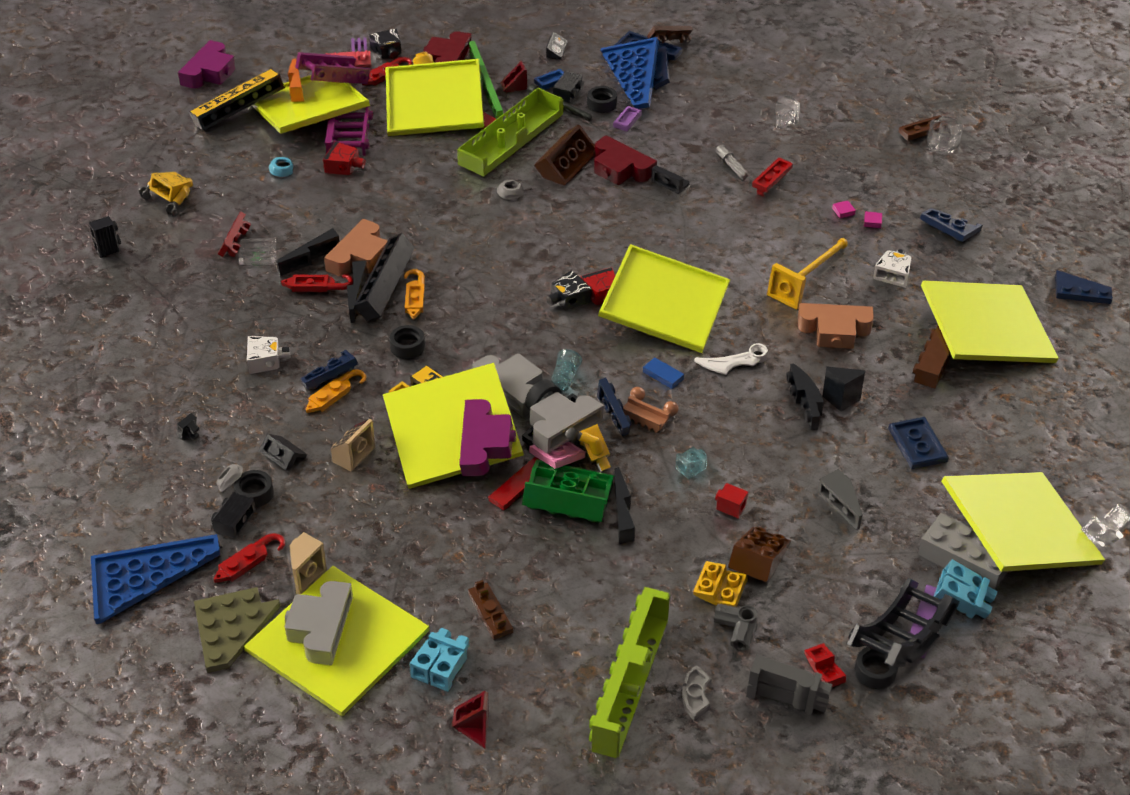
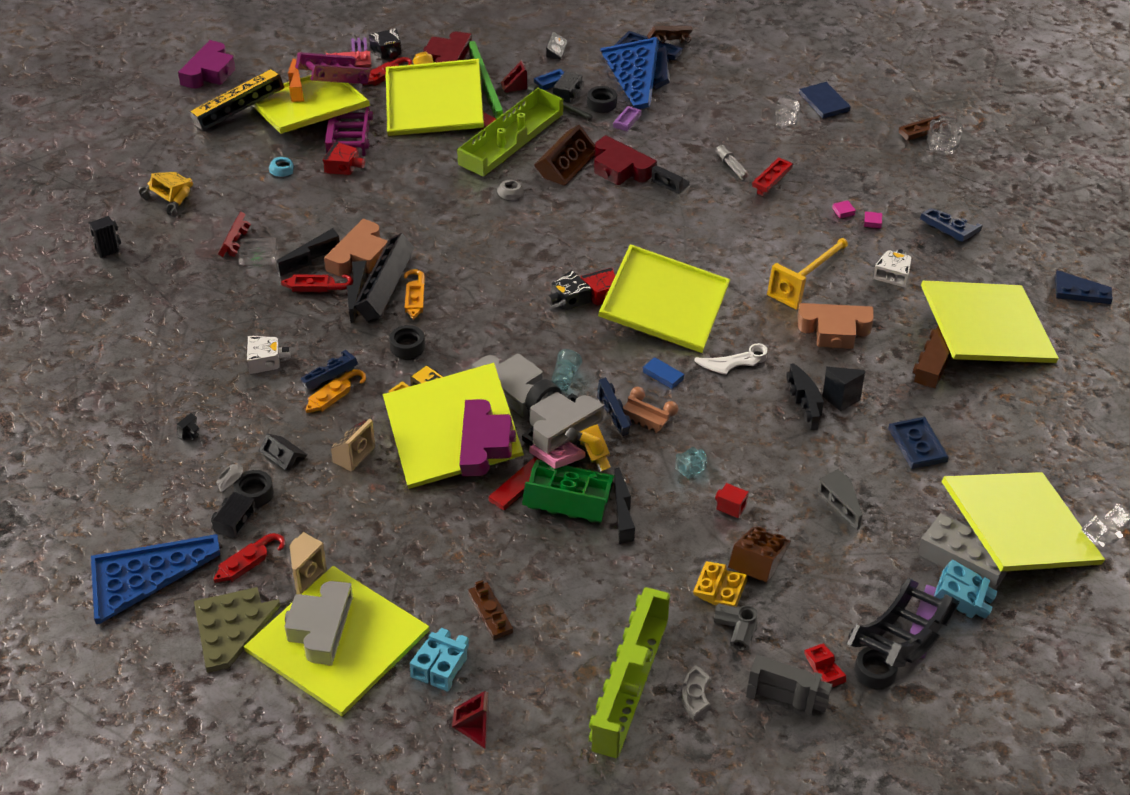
none -> dark blue tile [799,81,851,119]

